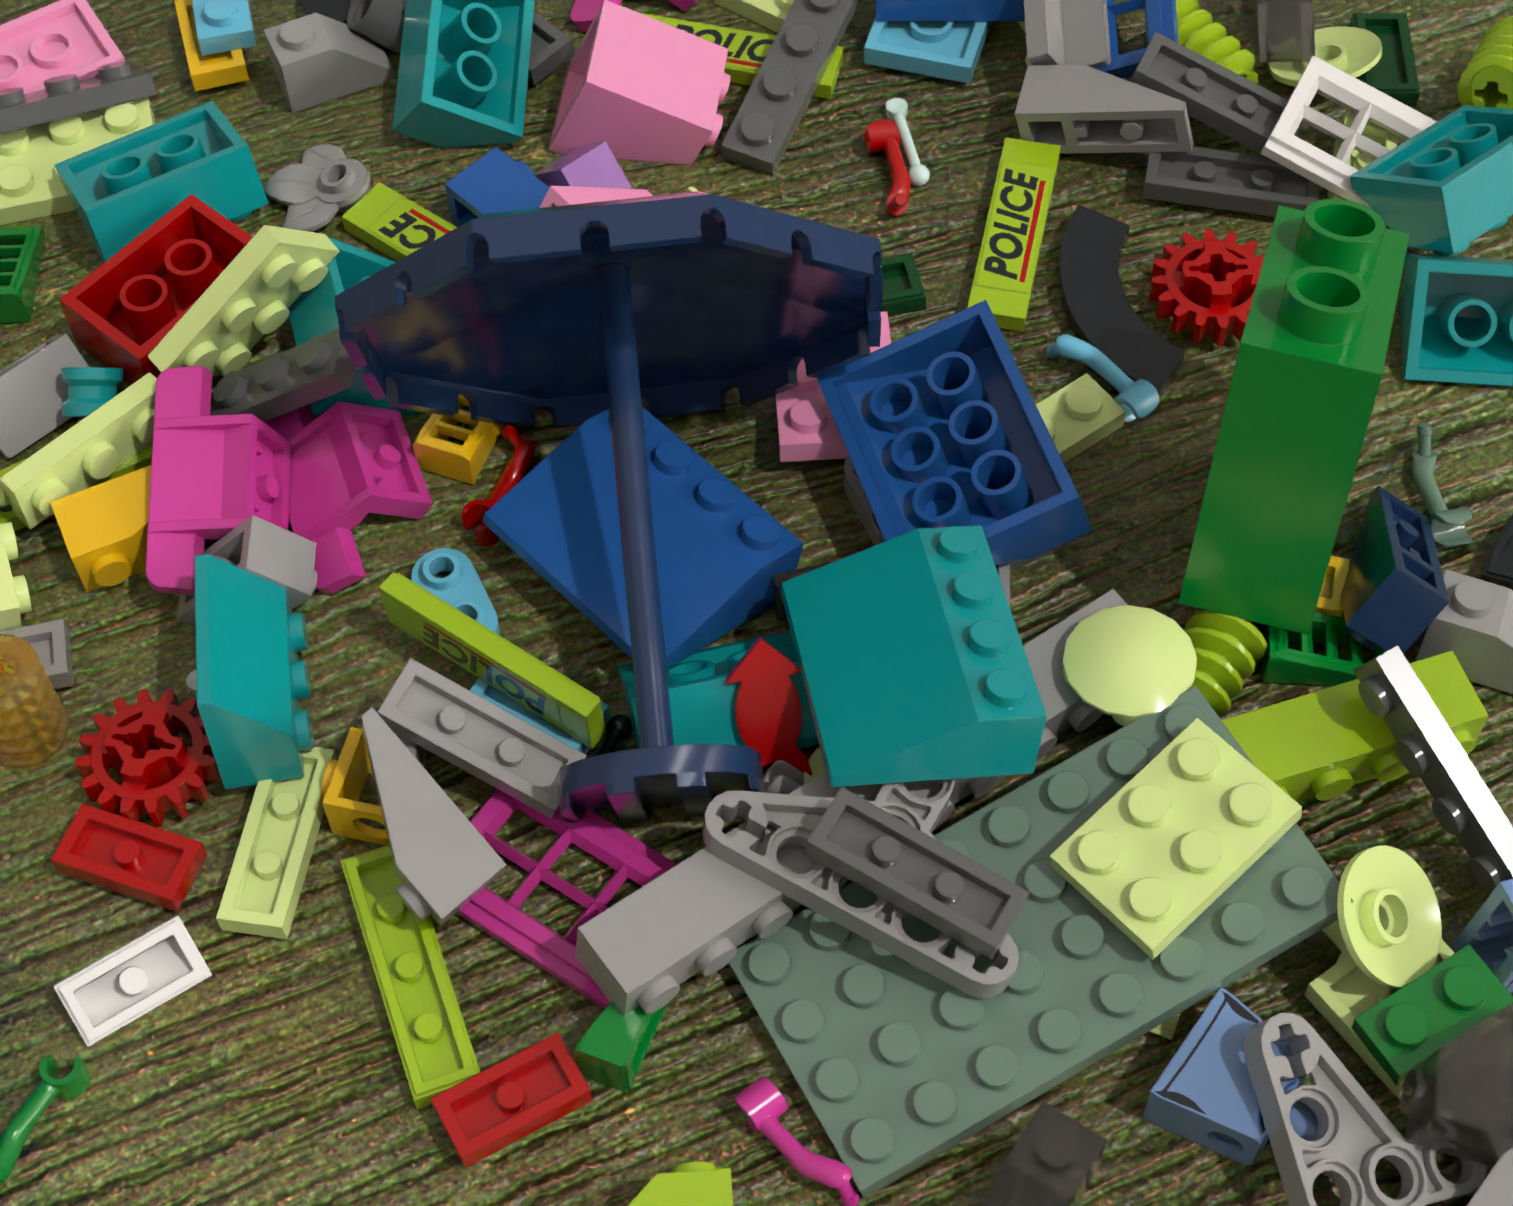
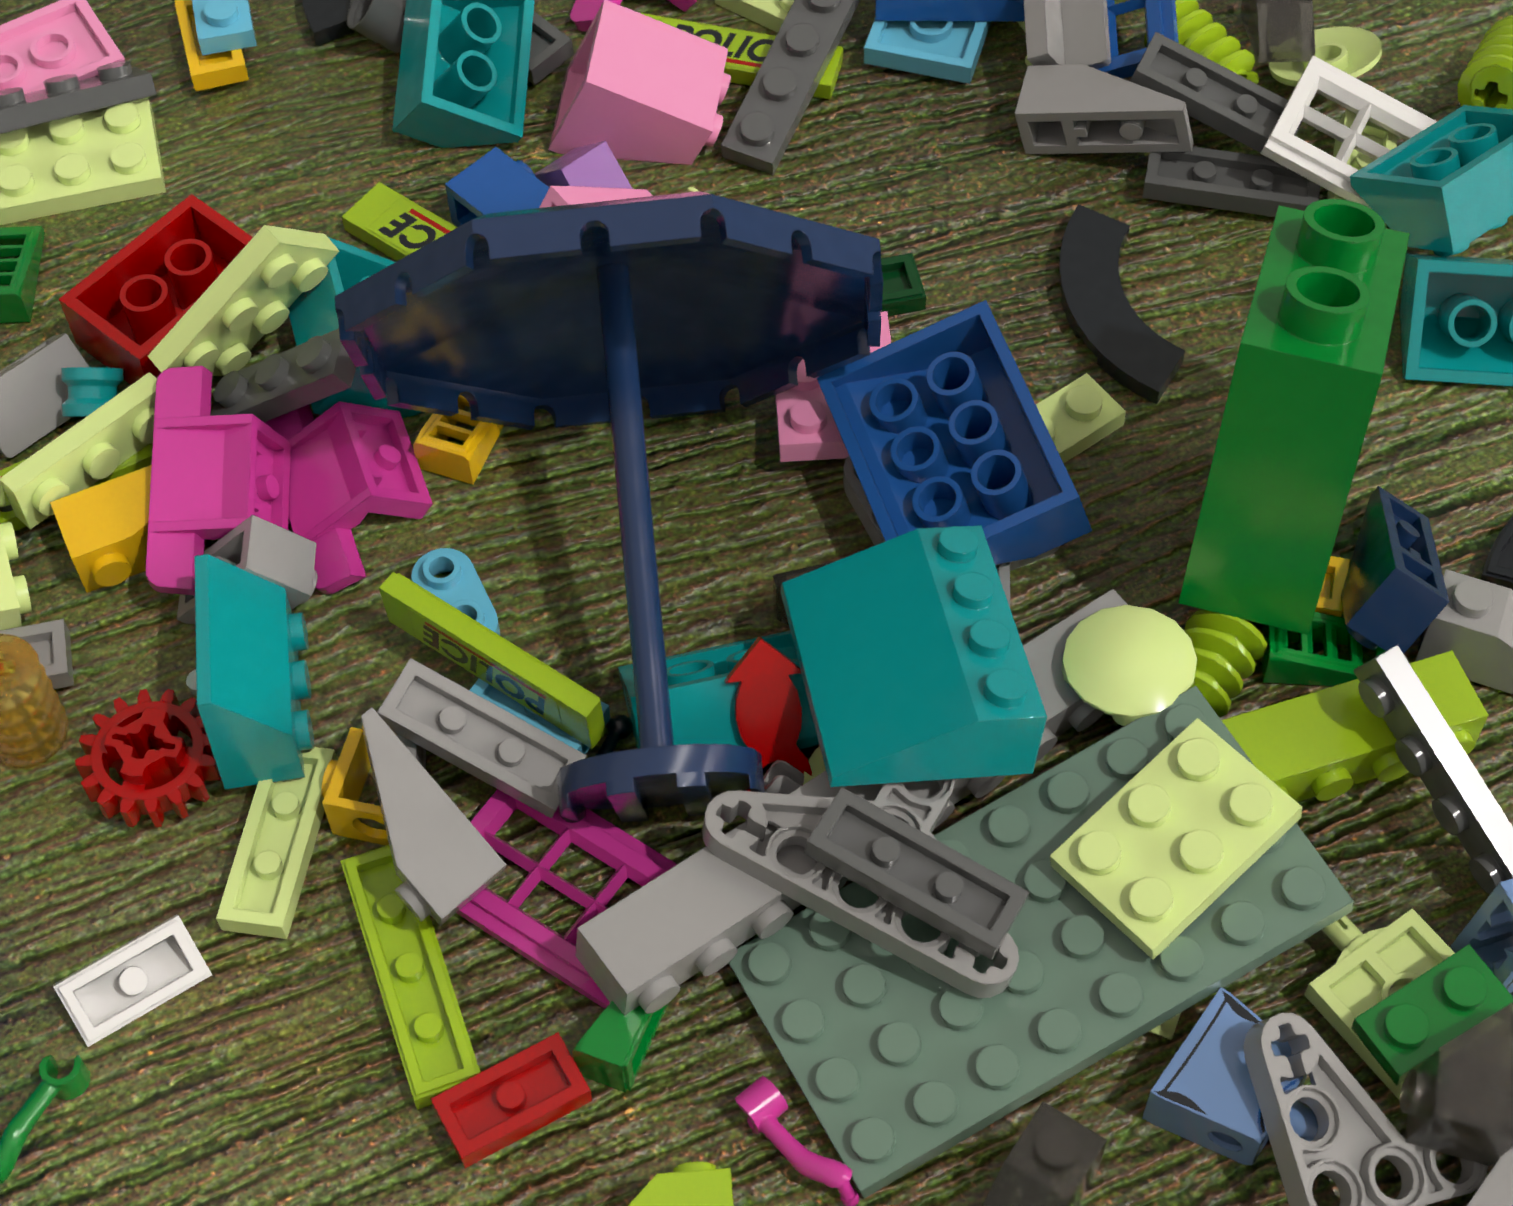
red plate [51,803,208,912] -> none
teal slope [54,101,269,263] -> none
light grey slope [263,13,396,113] -> none
light grey plate [264,144,371,232] -> none
red piece [461,425,536,547] -> none
blue slope [483,407,804,669] -> none
red piece [863,119,911,216] -> none
light aqua hinge [886,98,930,186] -> none
lime tile [967,137,1061,332] -> none
medium azure piece [1046,334,1159,422] -> none
red gear [1149,229,1265,346] -> none
yellowish green dish [1337,846,1442,988] -> none
dark green tile [1349,13,1420,107] -> none
sand green piece [1412,423,1472,549] -> none

